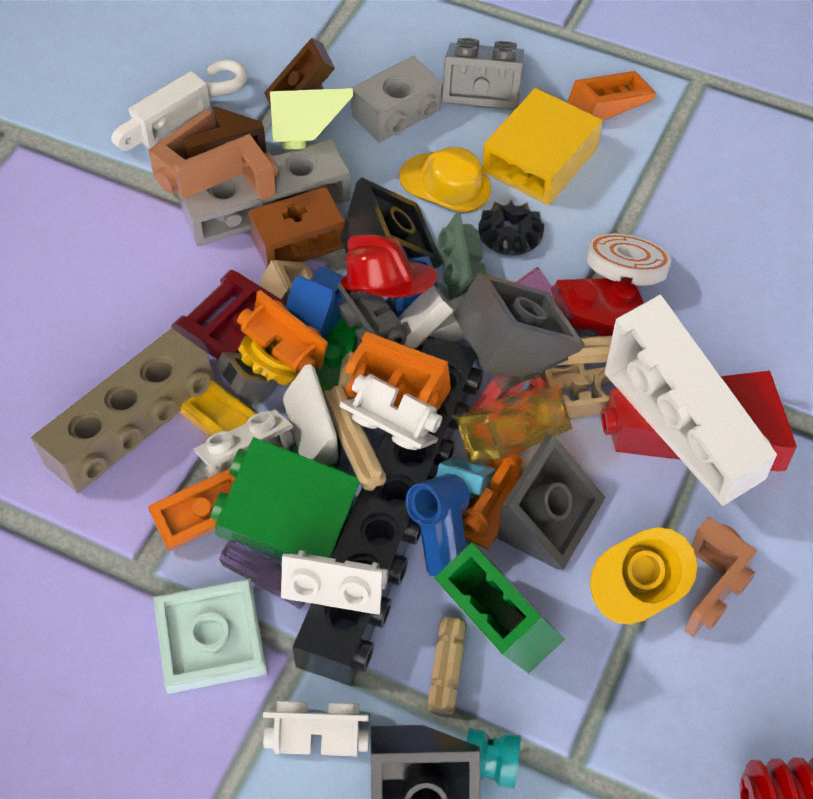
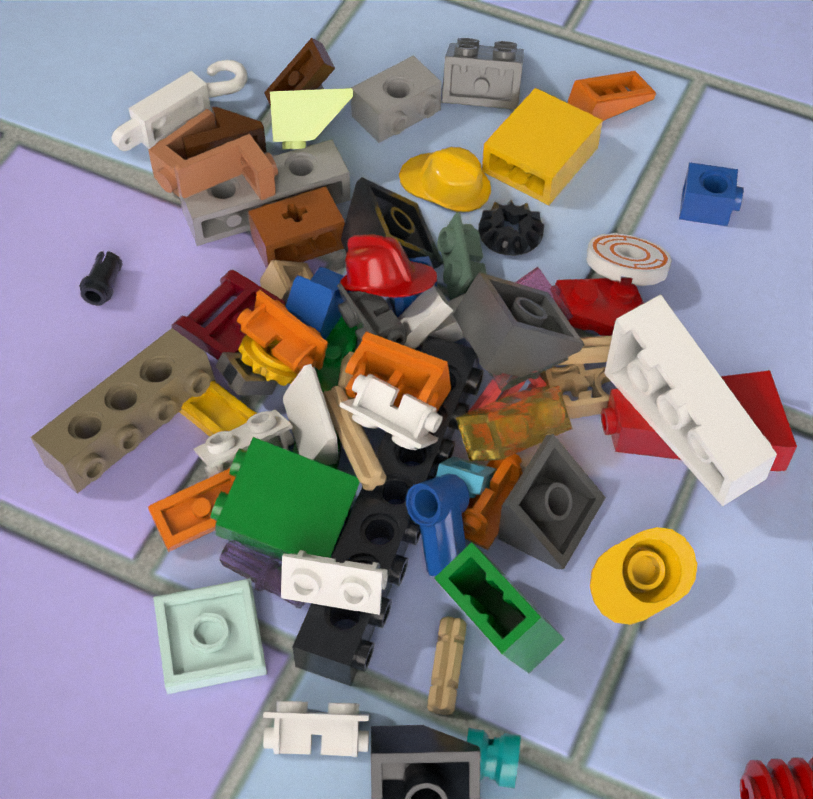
nougat bracket [685,516,757,637] -> none
none -> black pin [79,251,123,306]
none -> blue brick [679,162,744,227]

